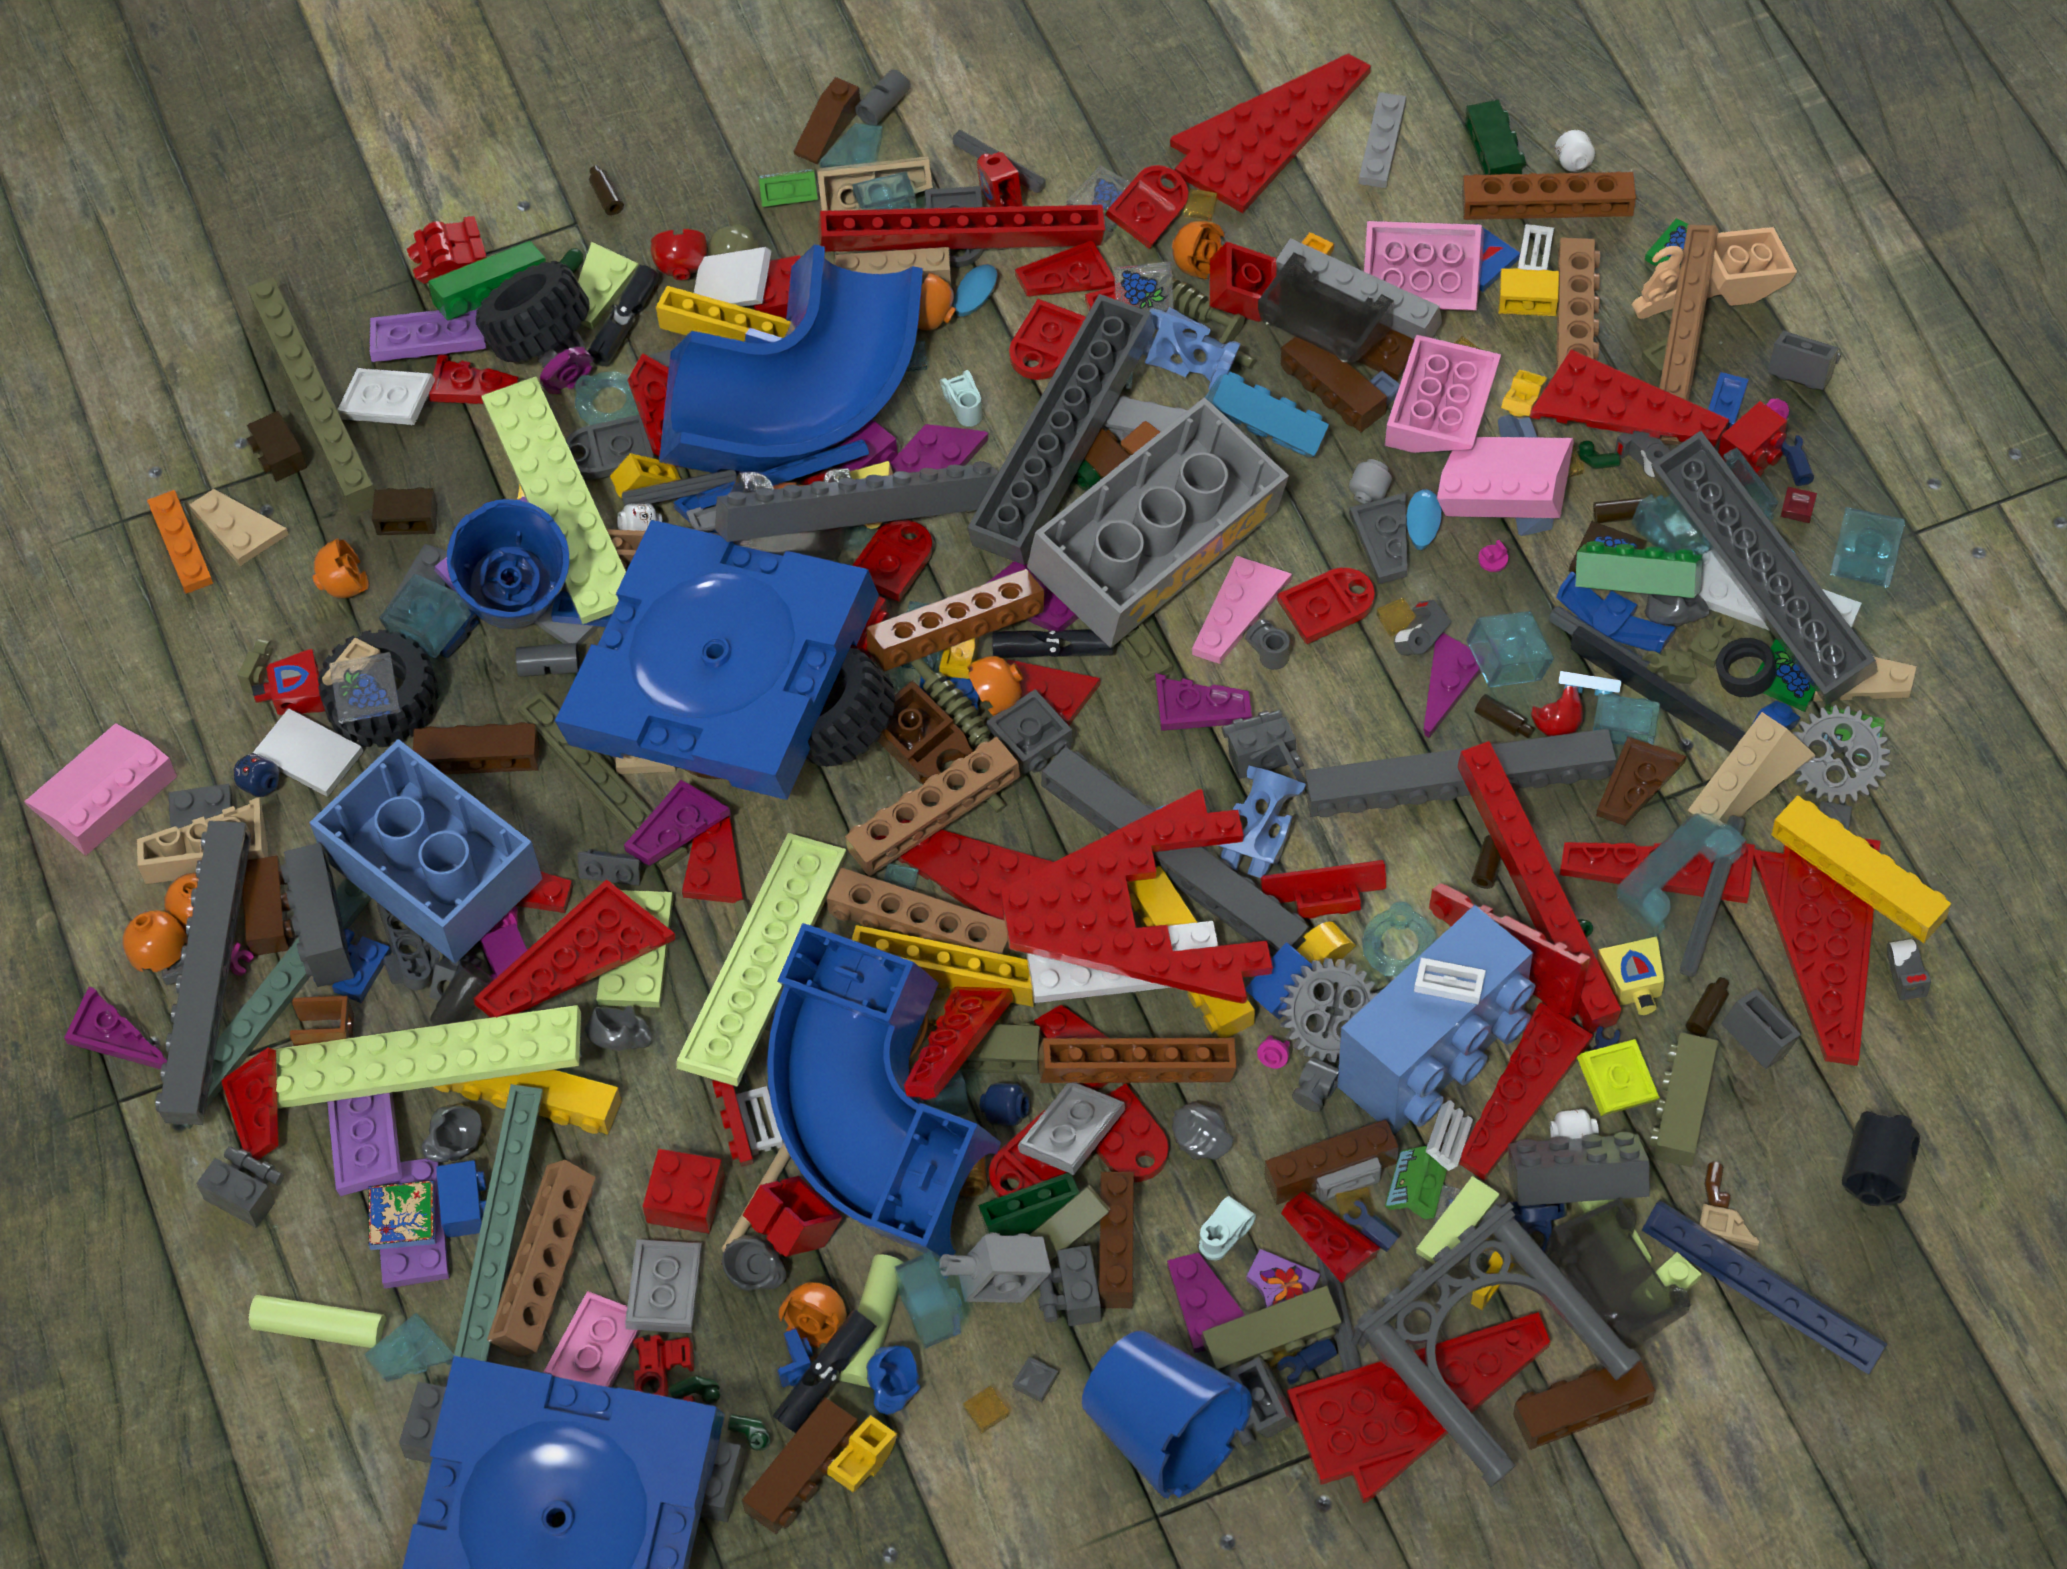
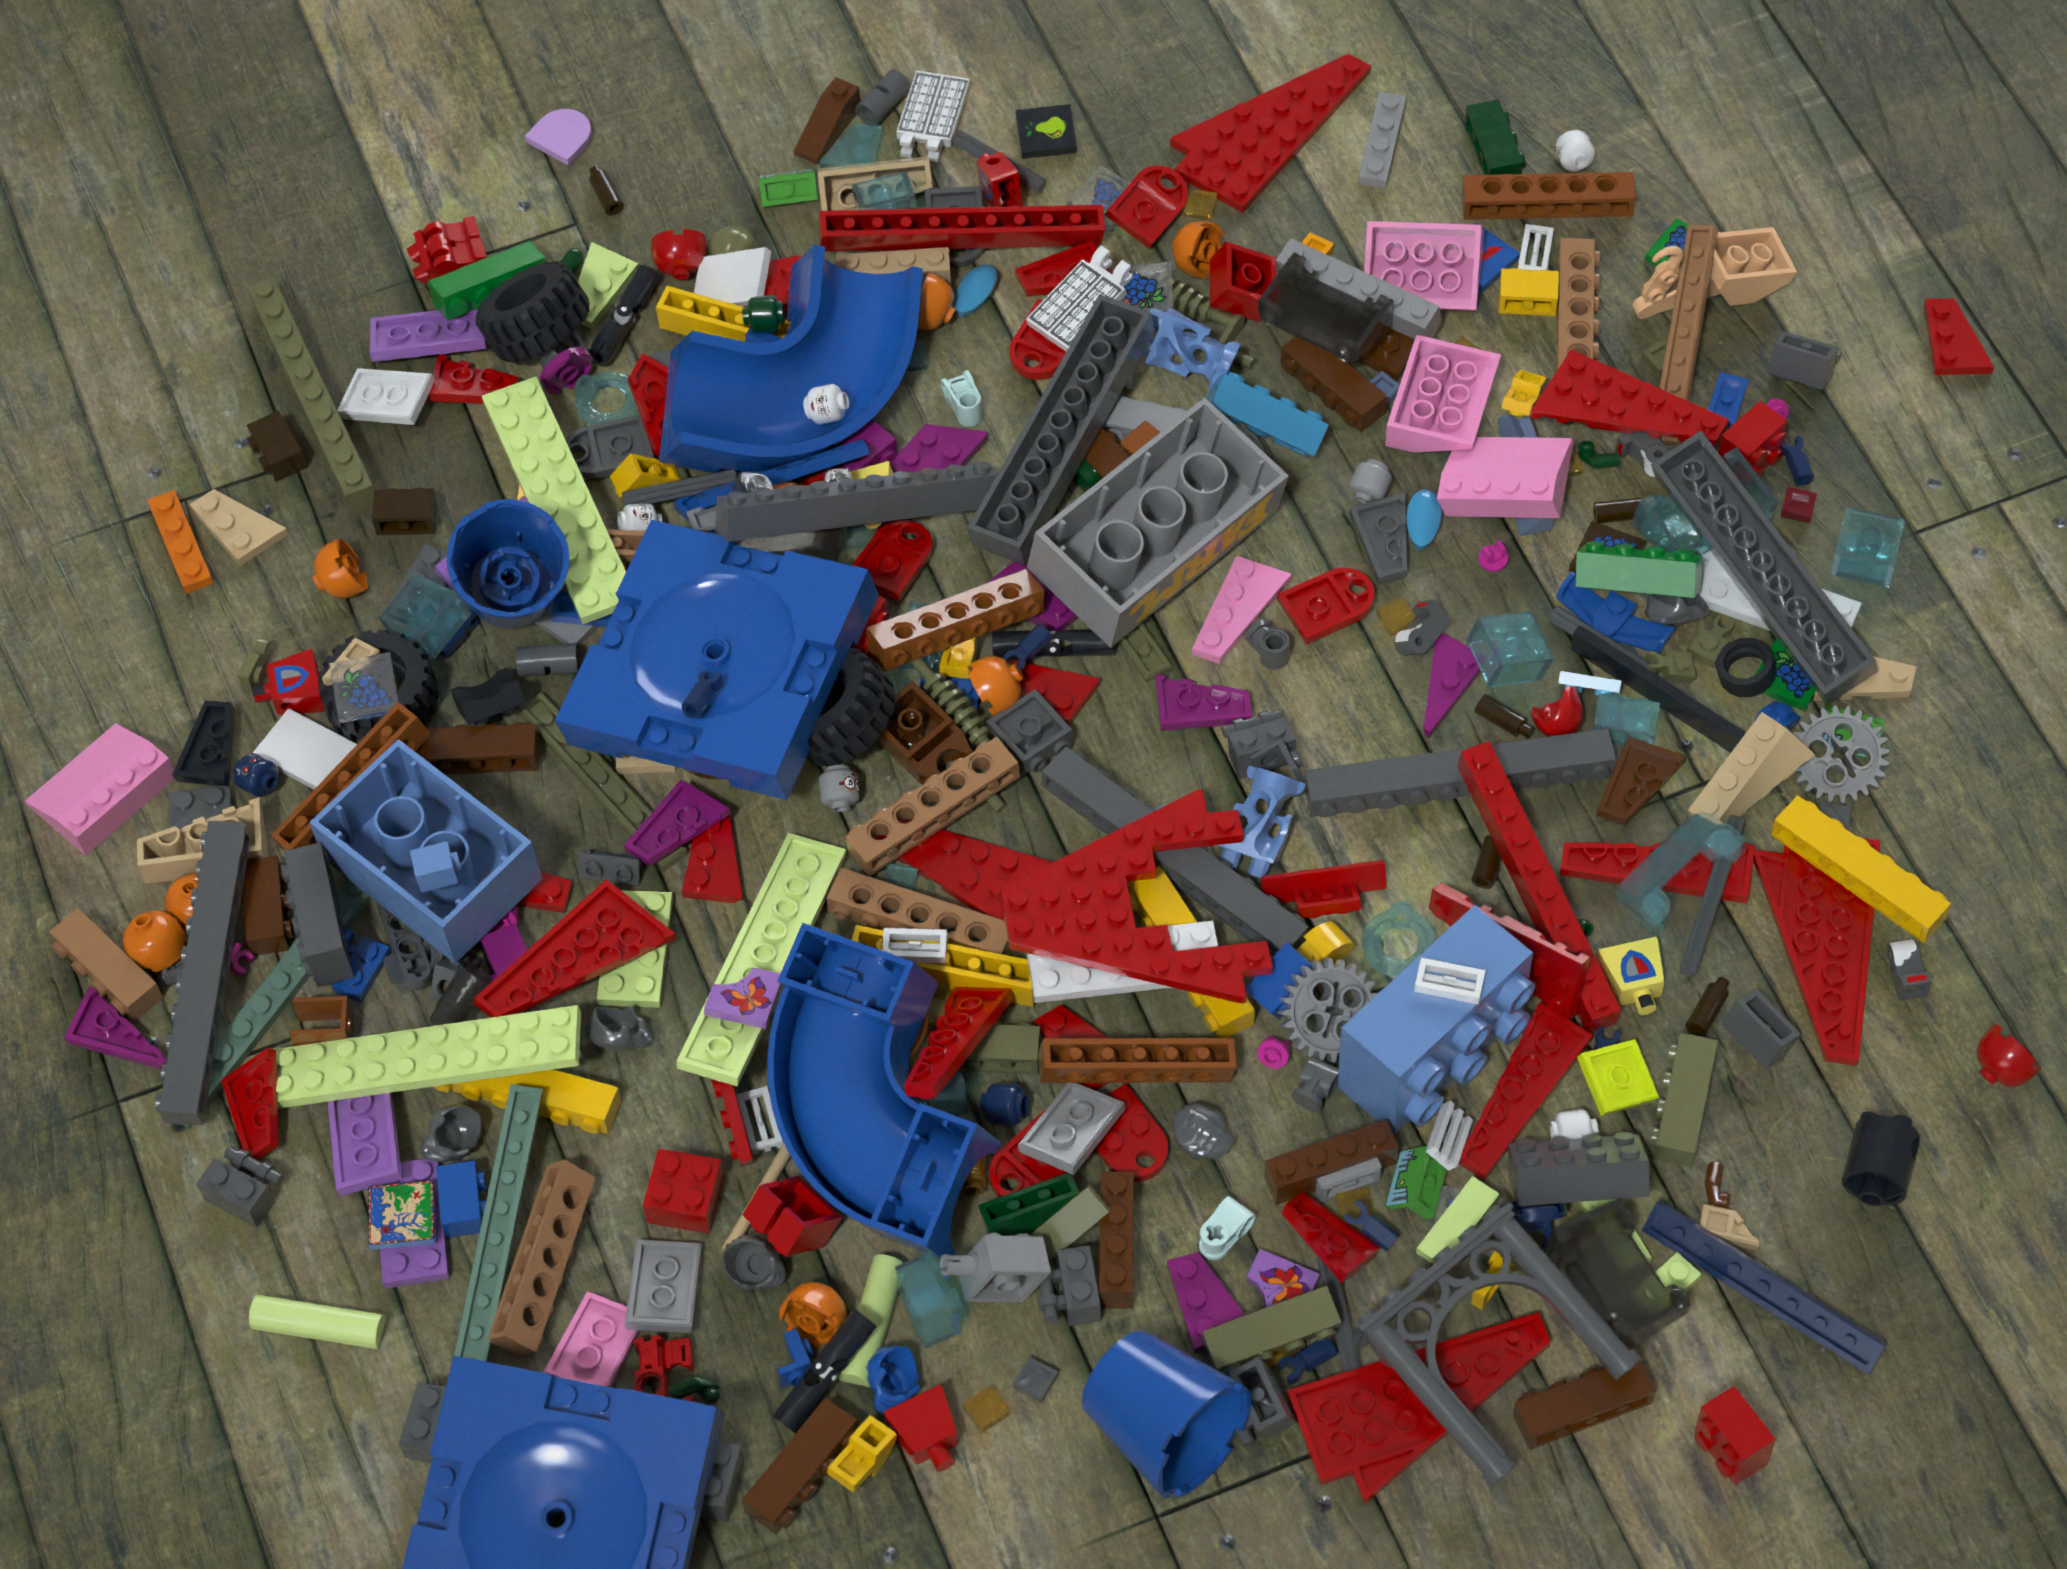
clear light blue wing [364,1313,454,1382] -> none
dark green arm [728,1414,770,1451] -> none
none -> medium nougat brick [49,908,163,1022]
none -> black wing [172,700,236,787]
none -> dark orange brick [270,702,431,851]
none -> medium blue brick [410,841,462,893]
none -> black brick [450,668,525,725]
none -> lavender tile [524,109,591,166]
none -> dark blue bar [681,670,724,719]
none -> medium lavender tile [704,967,782,1029]
none -> dark green head [742,295,786,334]
none -> white head [804,384,849,425]
none -> light grey head [819,765,859,812]
none -> white tile [882,928,948,964]
none -> red torso [884,1384,958,1472]
none -> white tile [897,71,970,162]
none -> dark blue bar [1003,623,1053,672]
none -> black tile [1015,104,1077,159]
none -> white tile [1026,246,1134,352]
none -> red brick [1694,1386,1776,1486]
none -> red wing [1924,298,1994,375]
none -> red cylinder [1976,1024,2042,1088]

